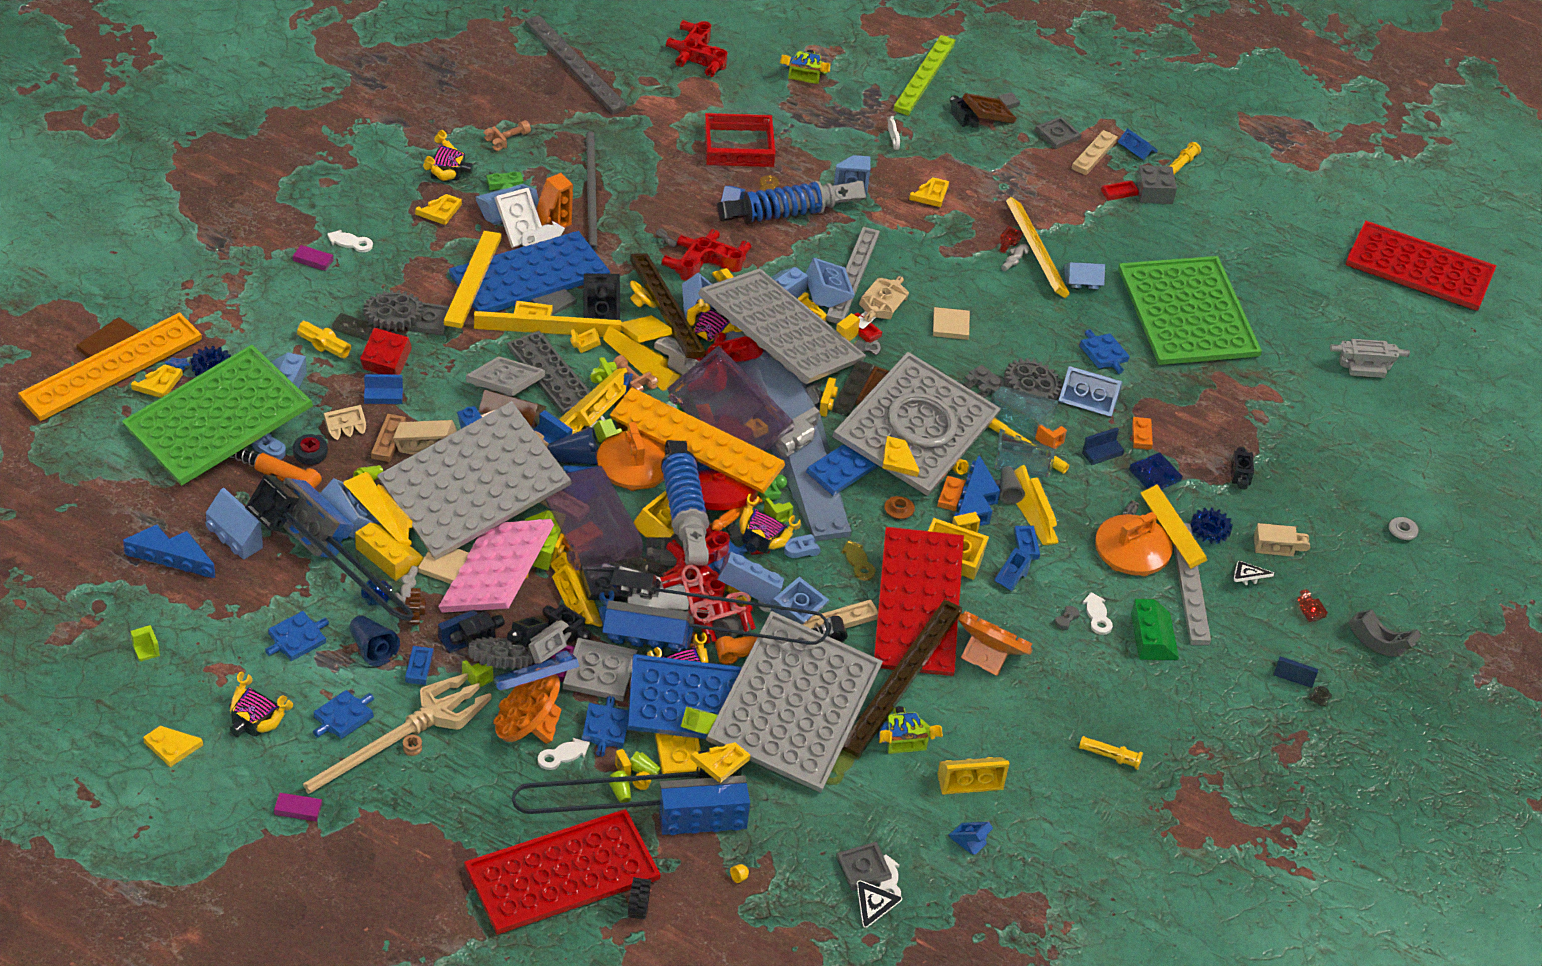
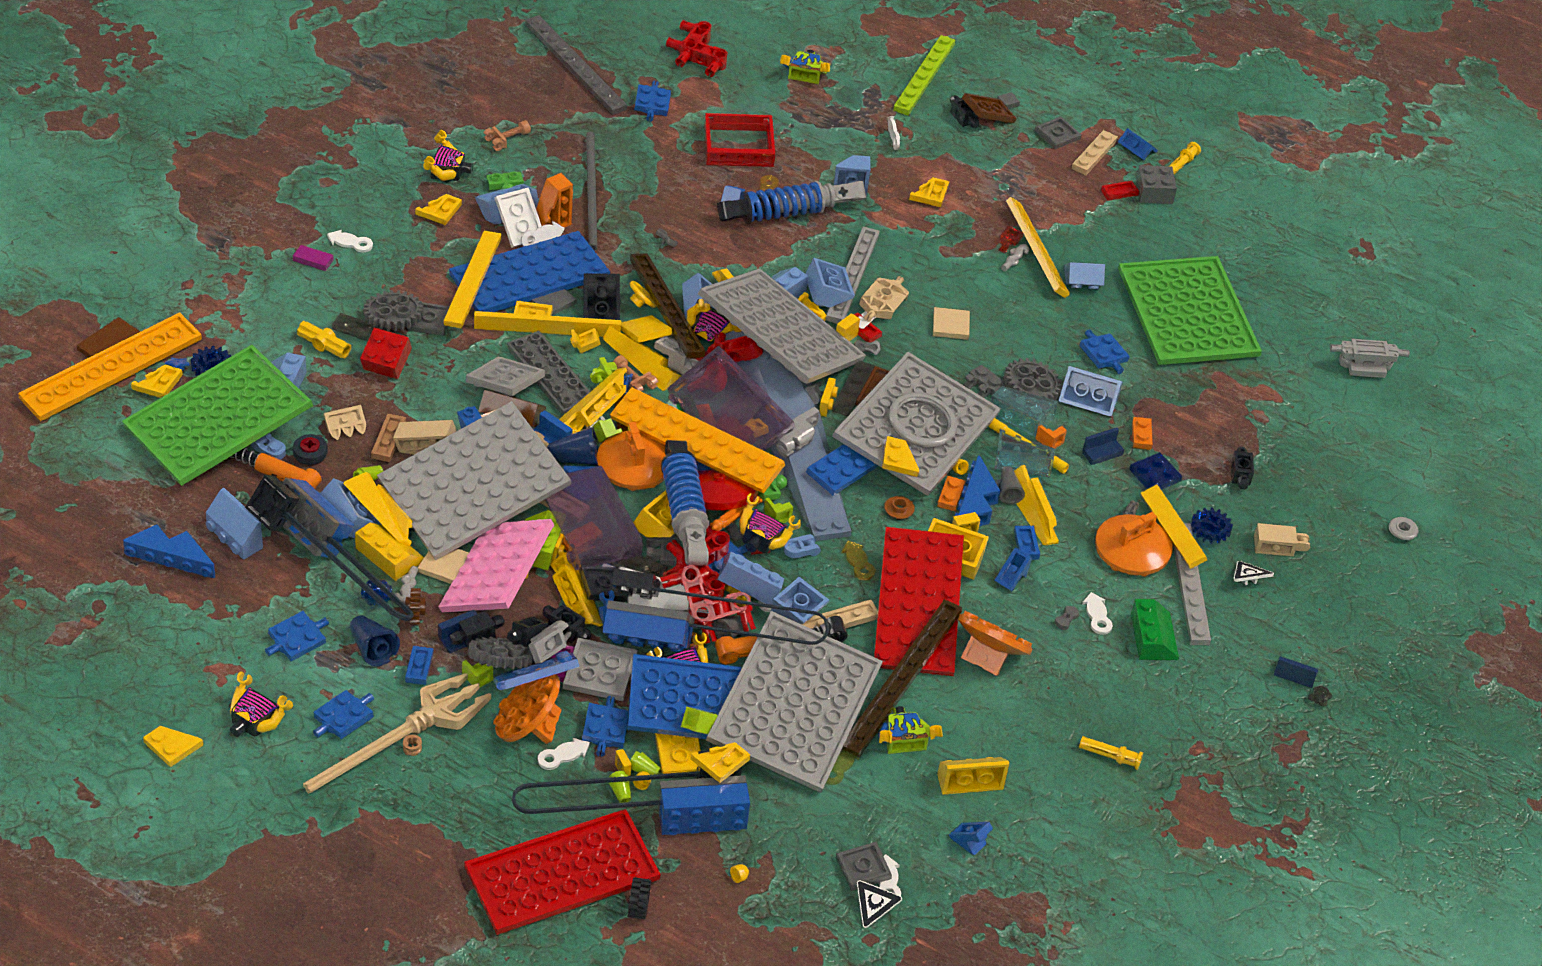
lime panel [130,625,160,662] -> none
magenta tile [274,793,322,822] -> none
blue panel [364,374,403,404] -> none
red pin [661,229,752,281] -> none
clear red plate [1297,589,1328,622] -> none
red plate [1345,220,1497,311] -> none
dark grey arch [1348,609,1421,657] -> none
none -> blue plate [634,81,671,121]

